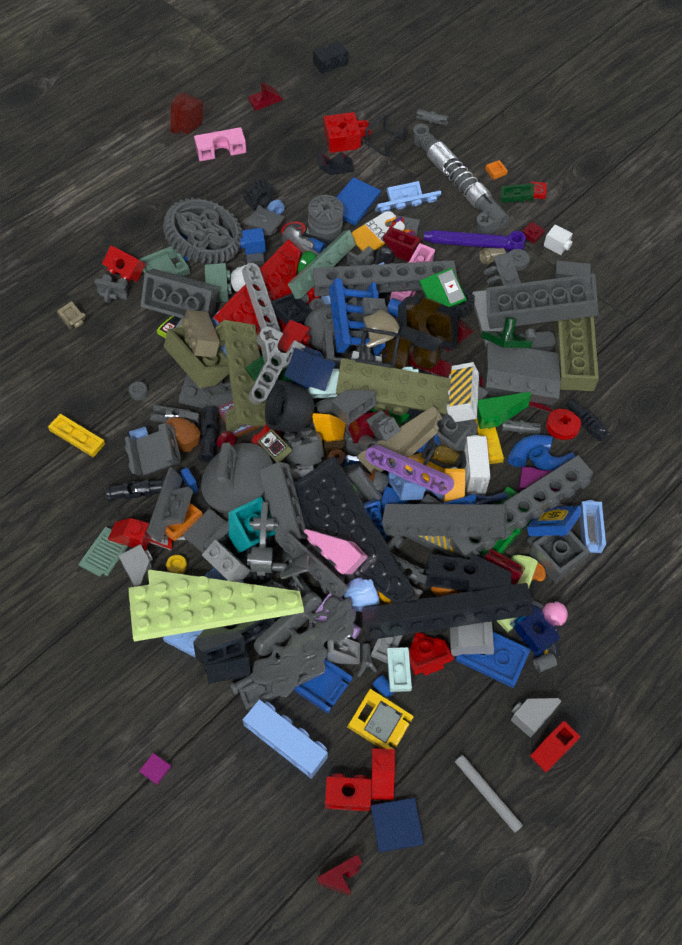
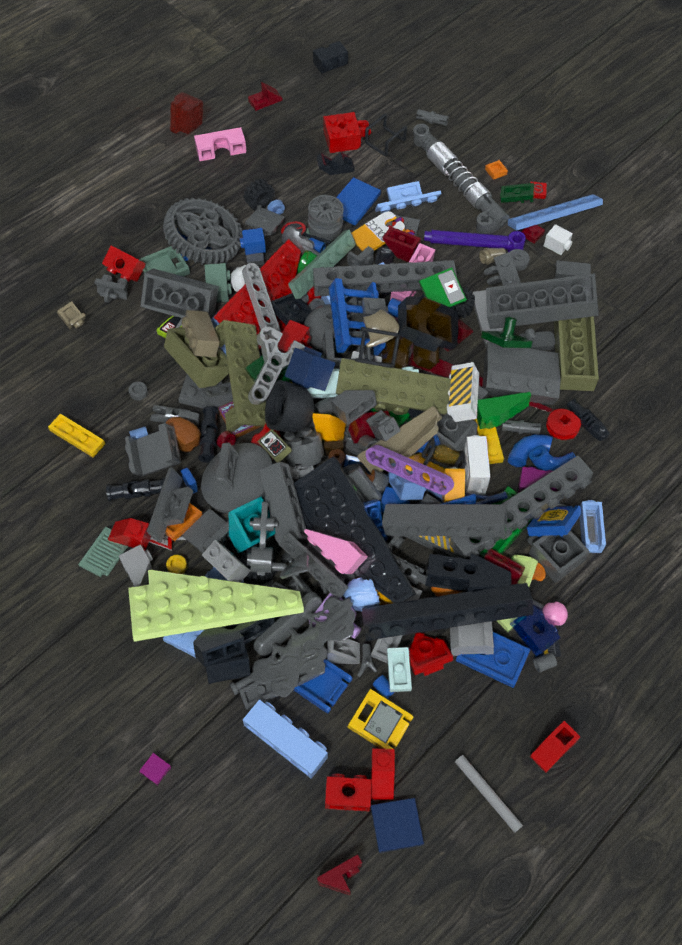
light grey slope [511,698,561,738] -> none
none -> medium blue tile [508,194,603,231]

